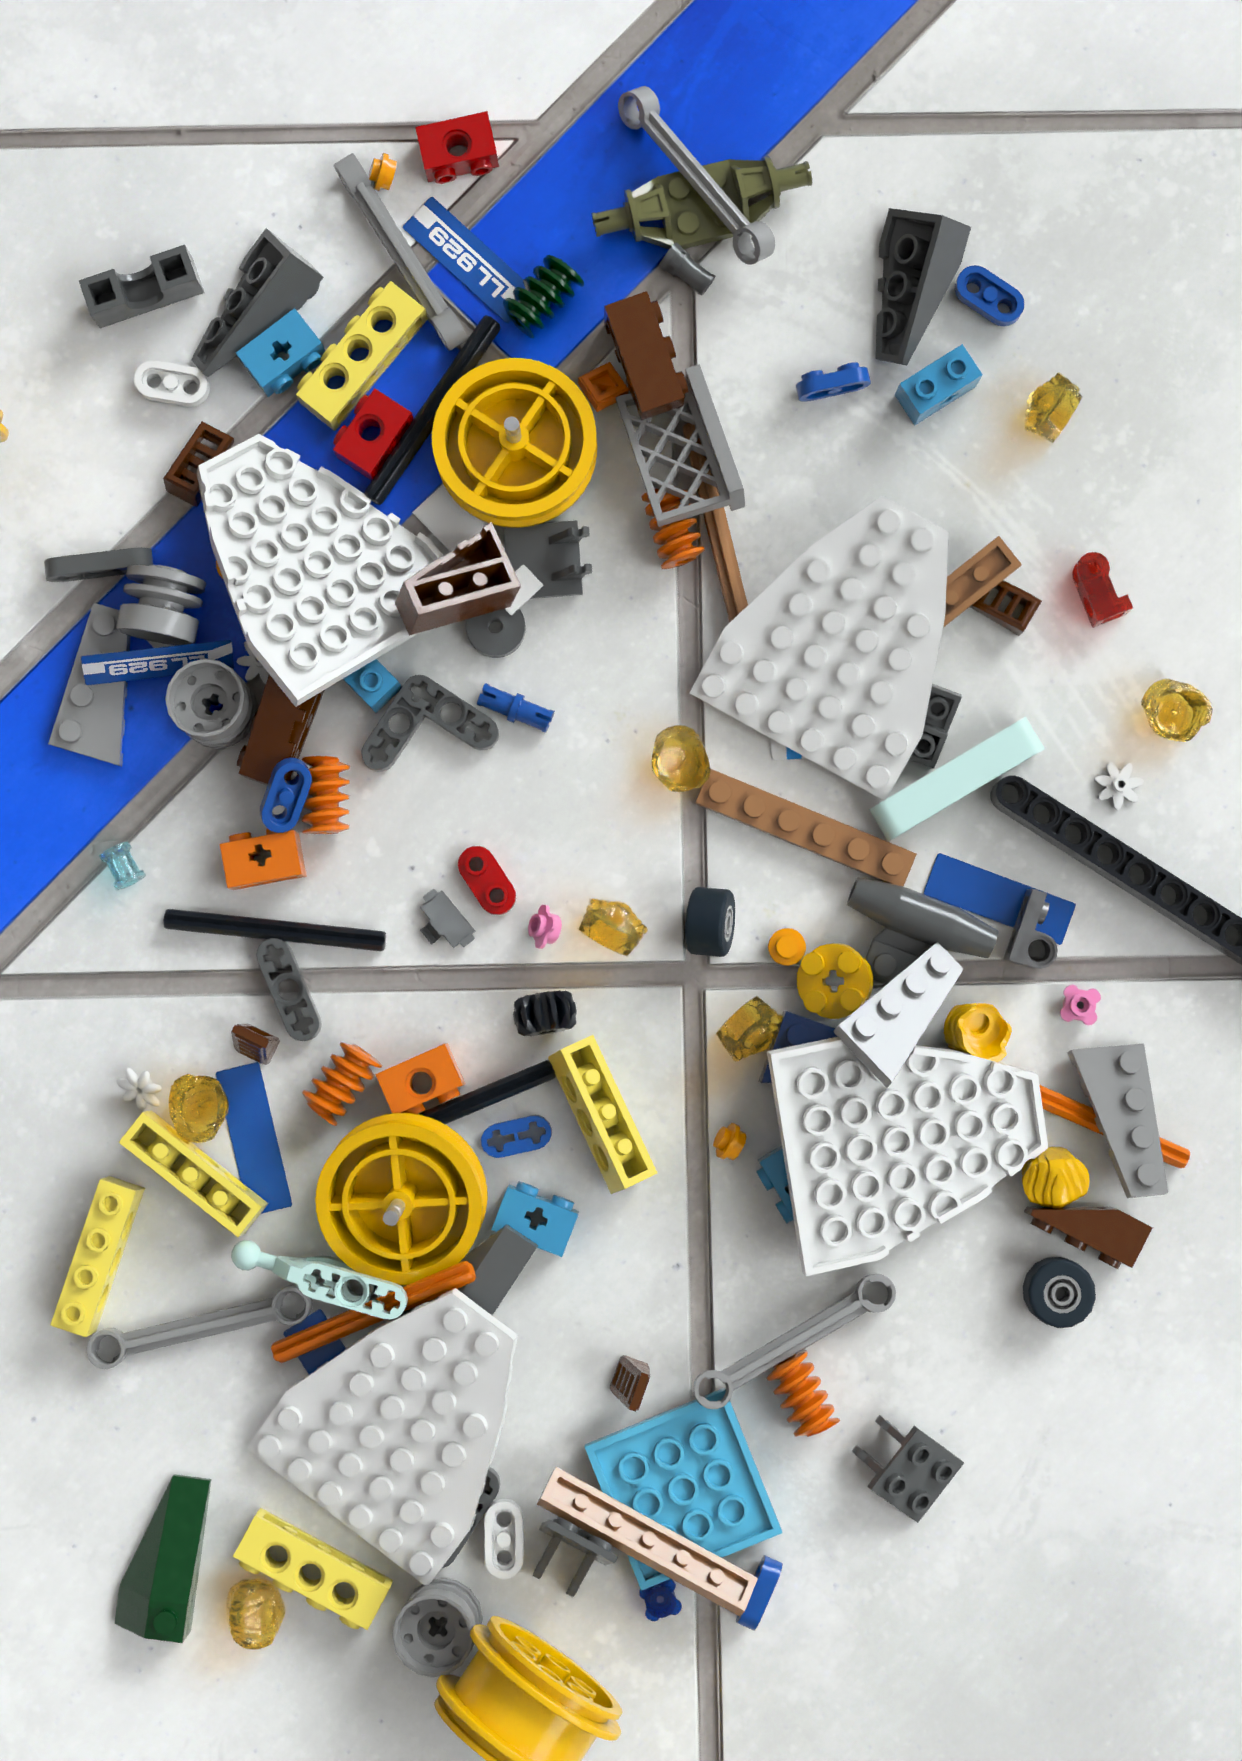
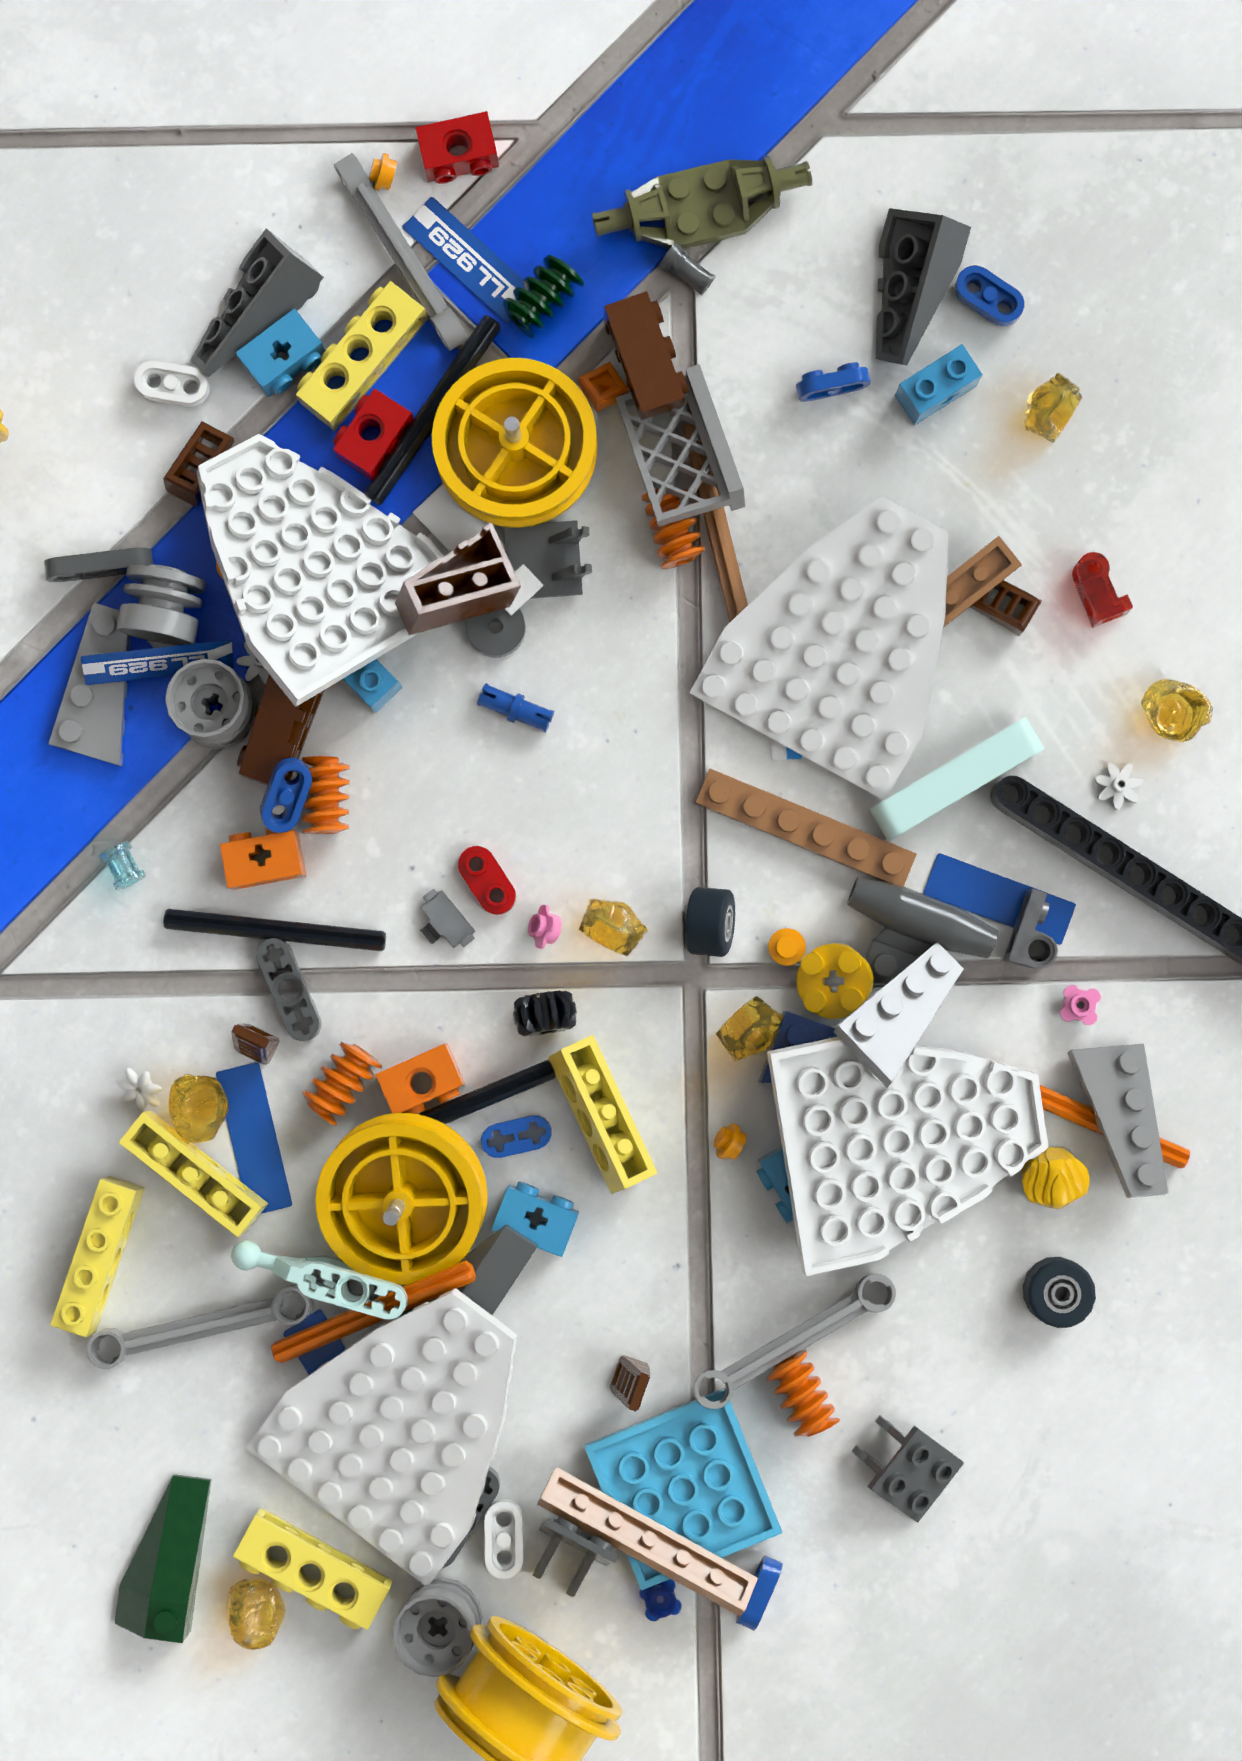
dark grey arch [79,244,205,328] -> none
dark grey beam [362,675,499,772] -> none
light grey piece [618,86,775,265] -> none
clear yellow hair [651,725,711,792] -> none
dark grey slope [909,684,962,768] -> none
yellow hair [944,1003,1012,1062] -> none
reddish brown slope [1024,1207,1153,1269] -> none

